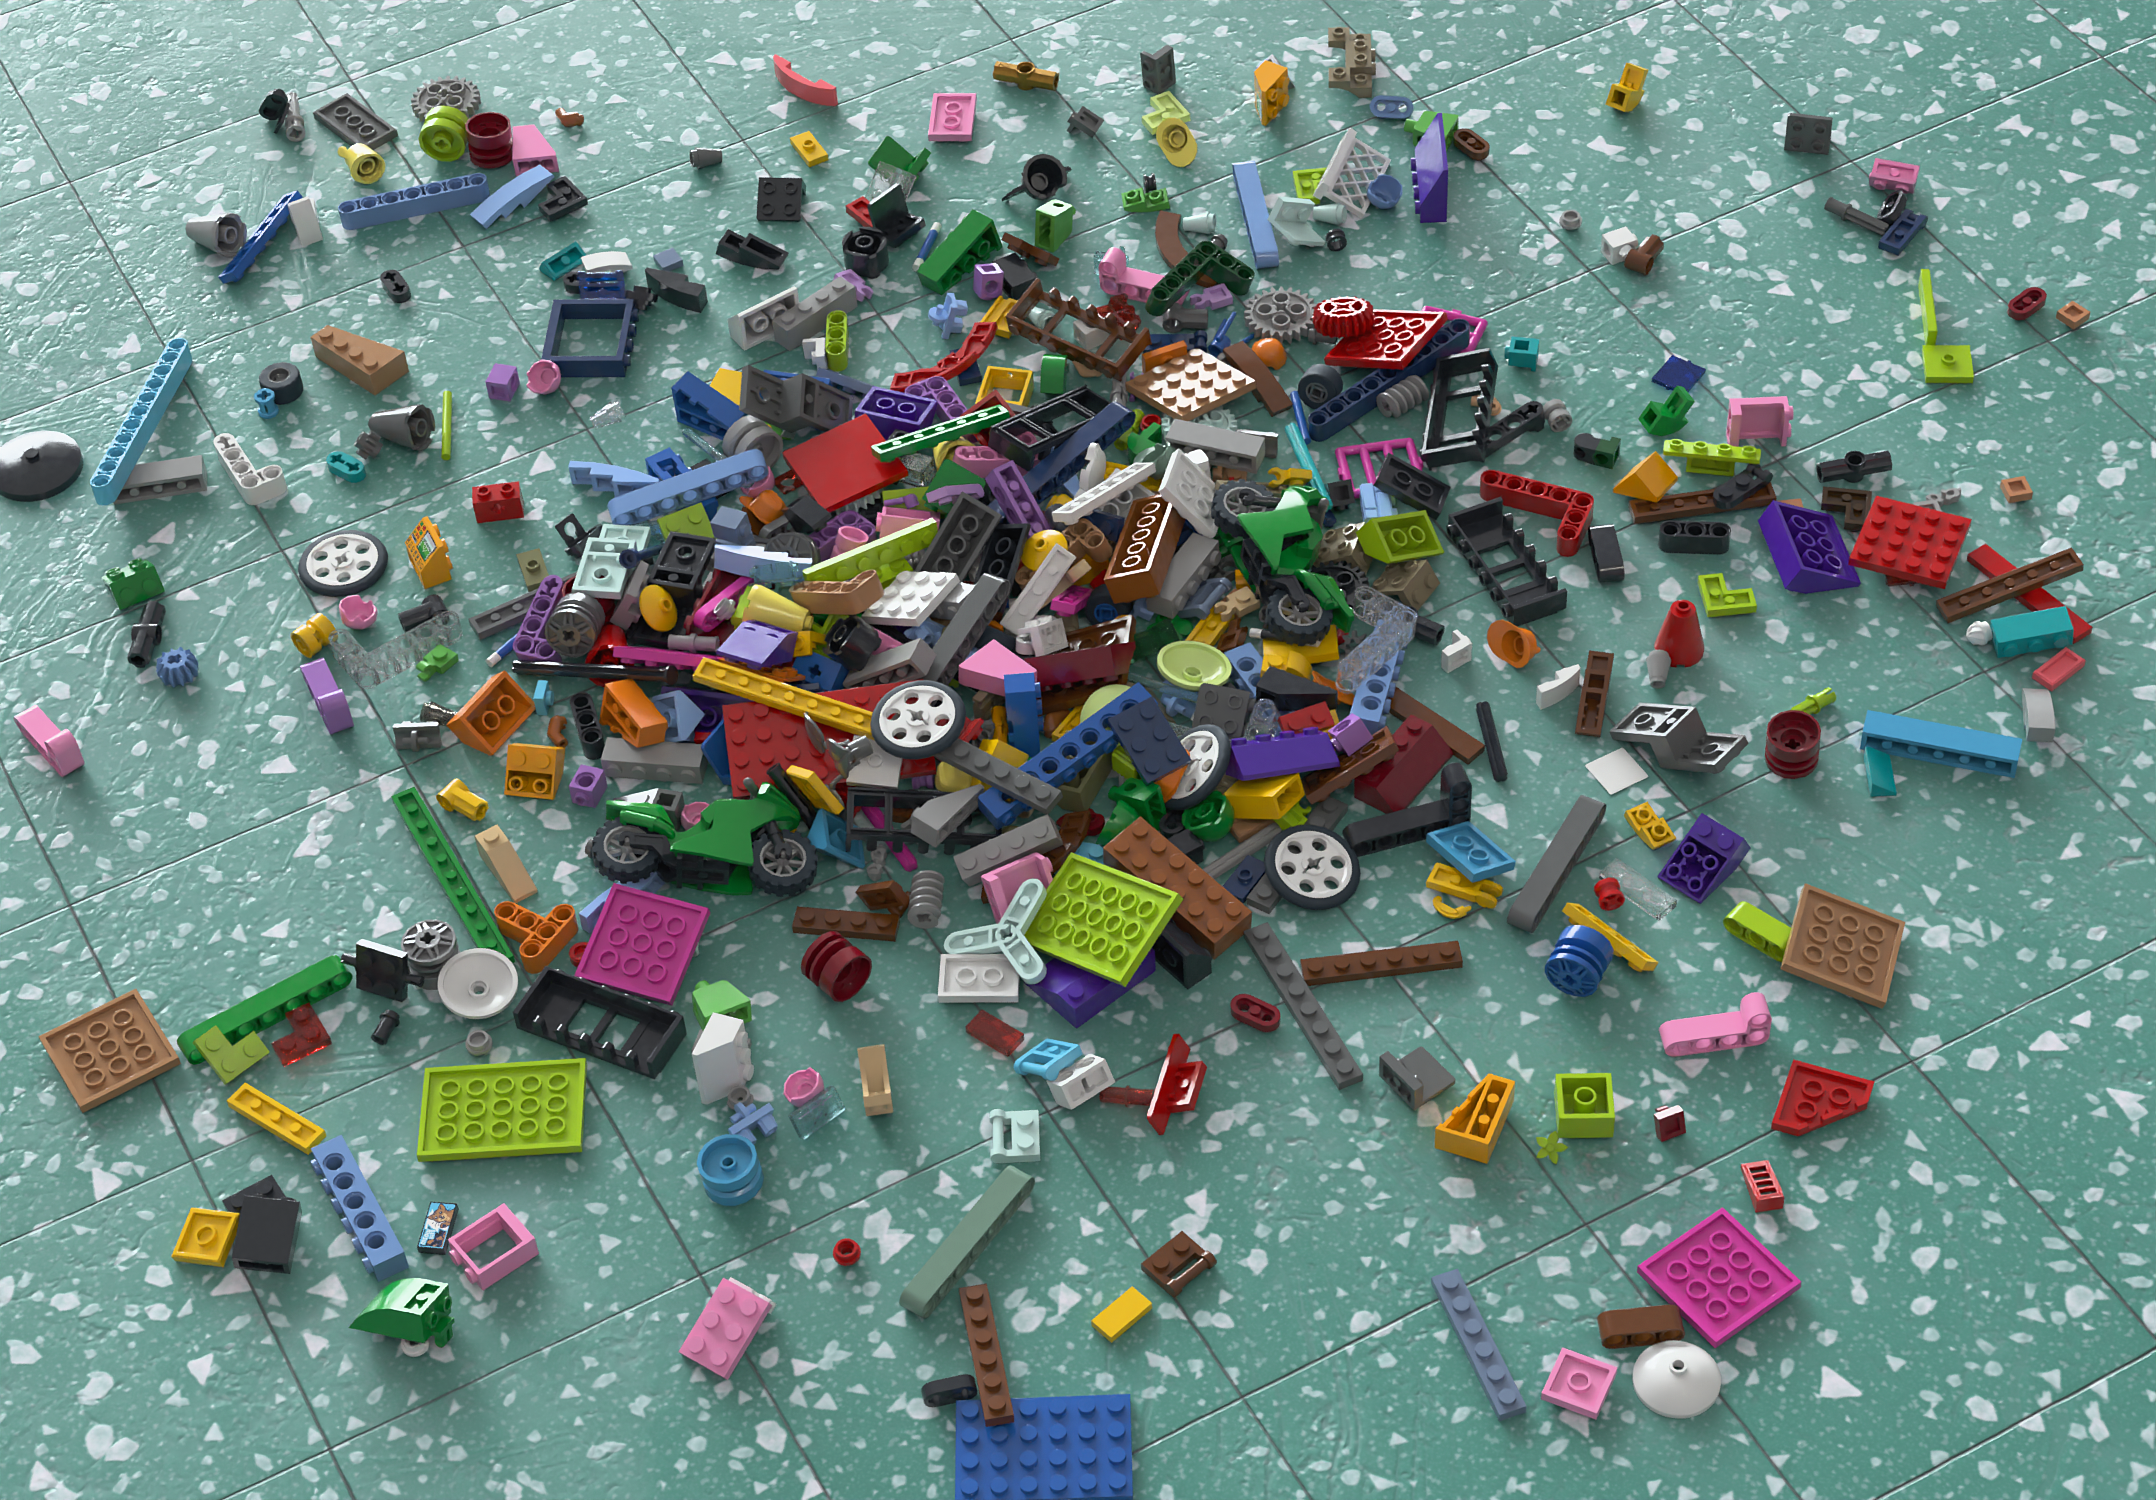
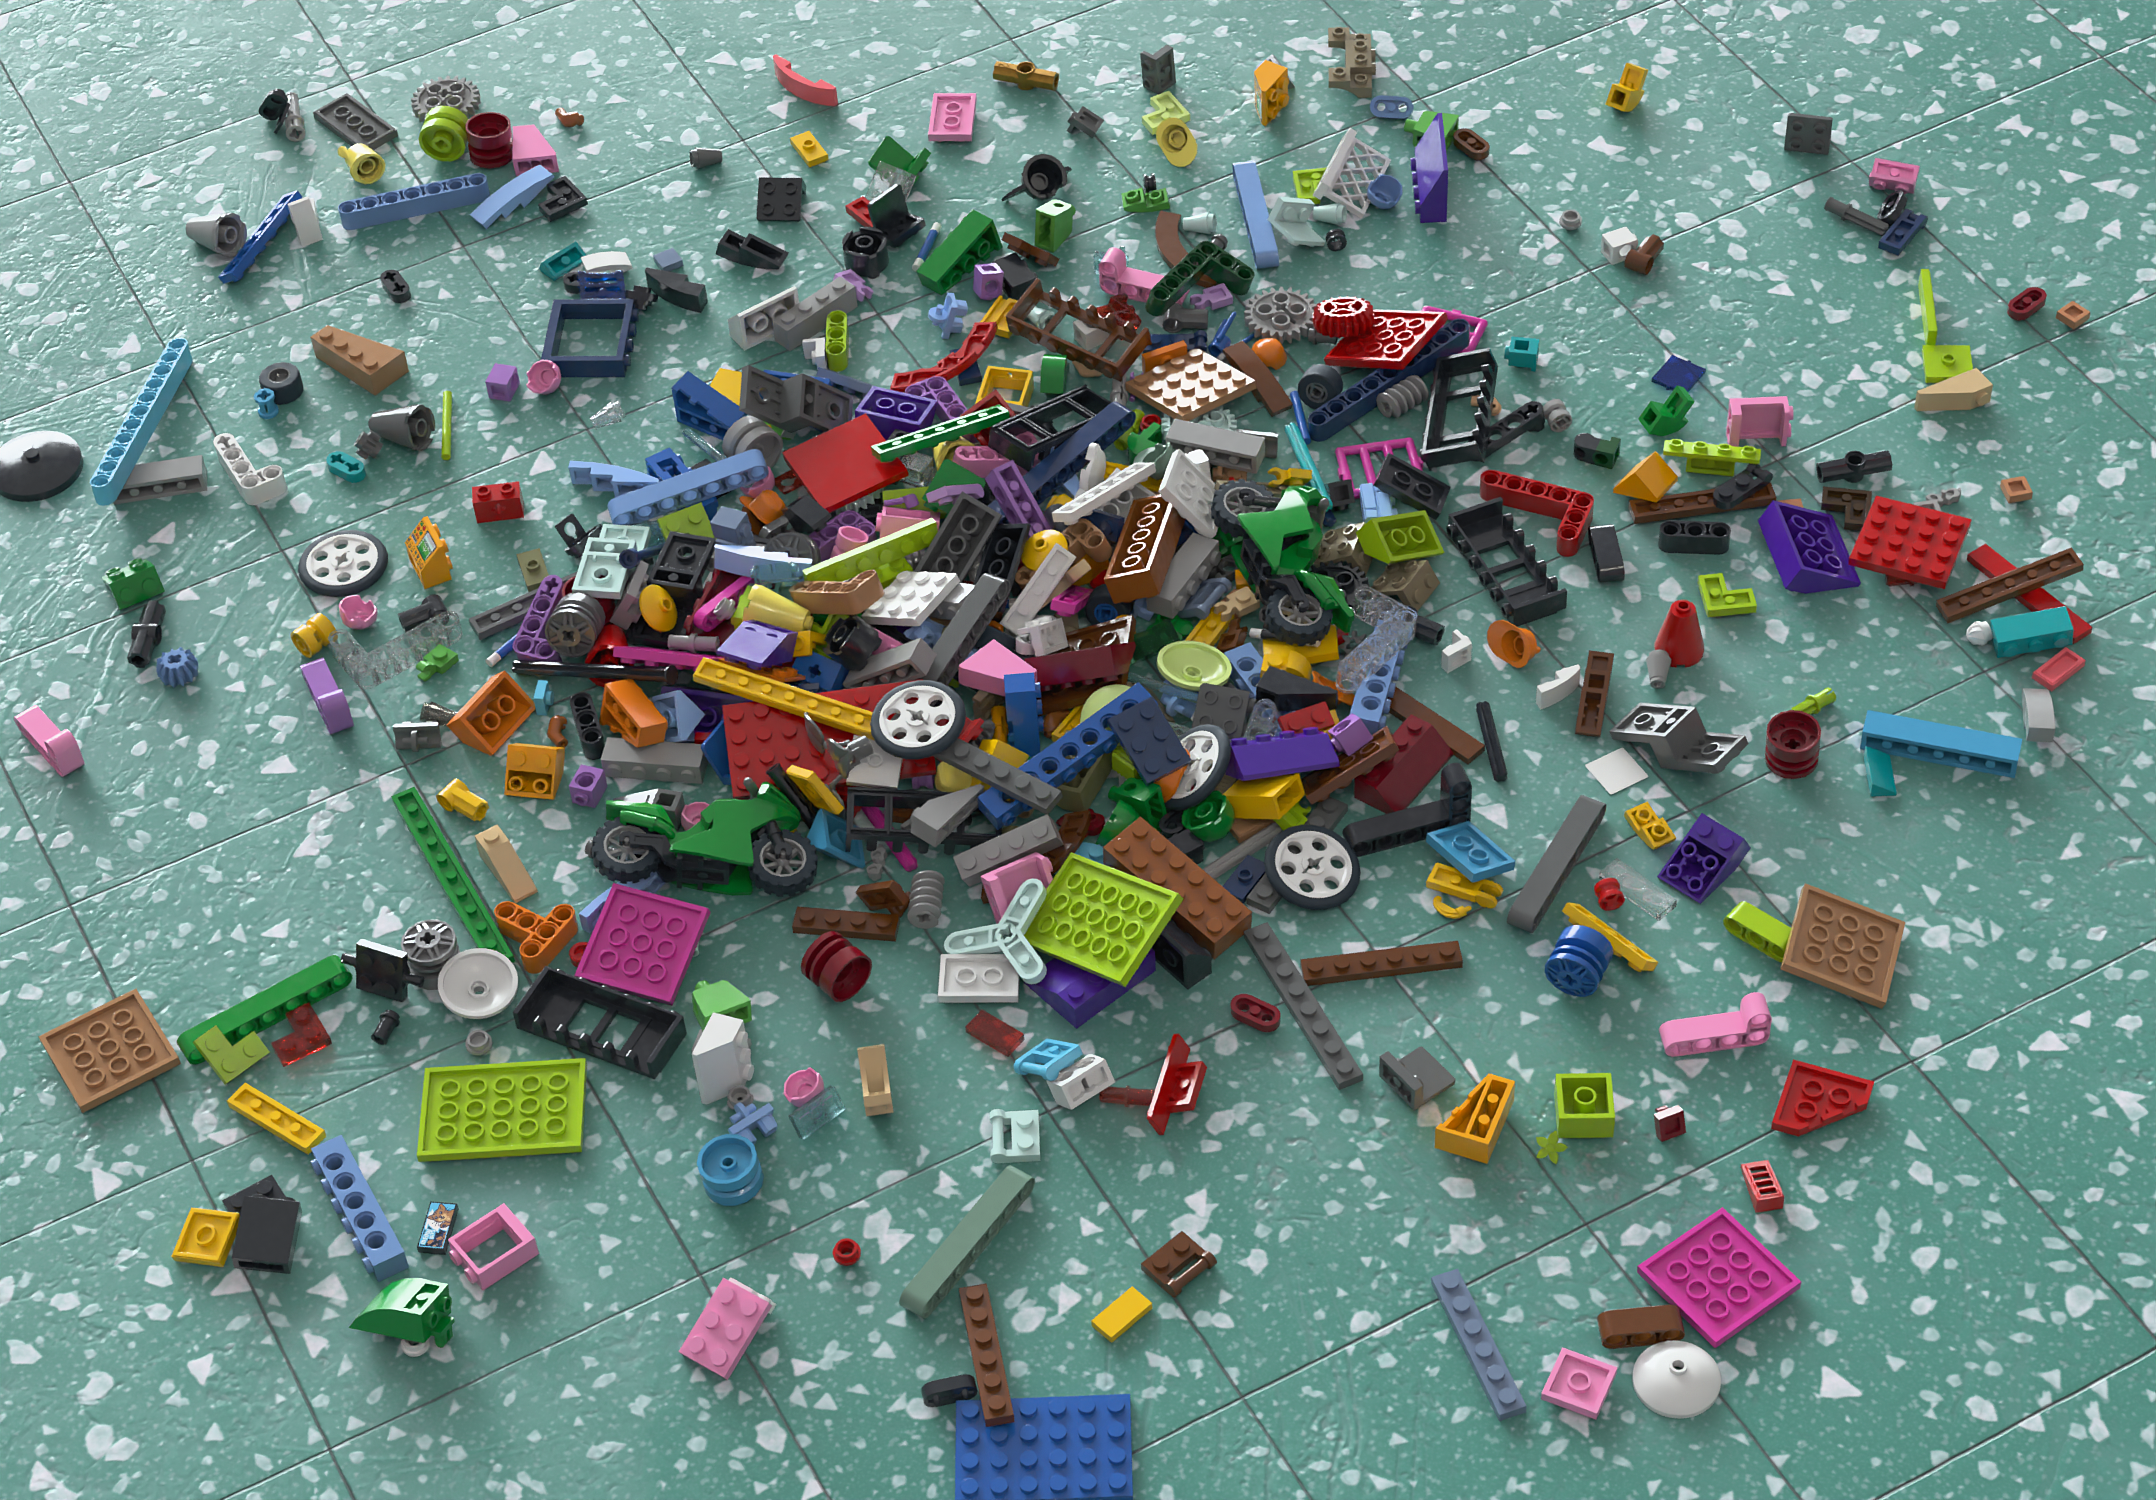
none -> tan slope [1914,368,1993,411]

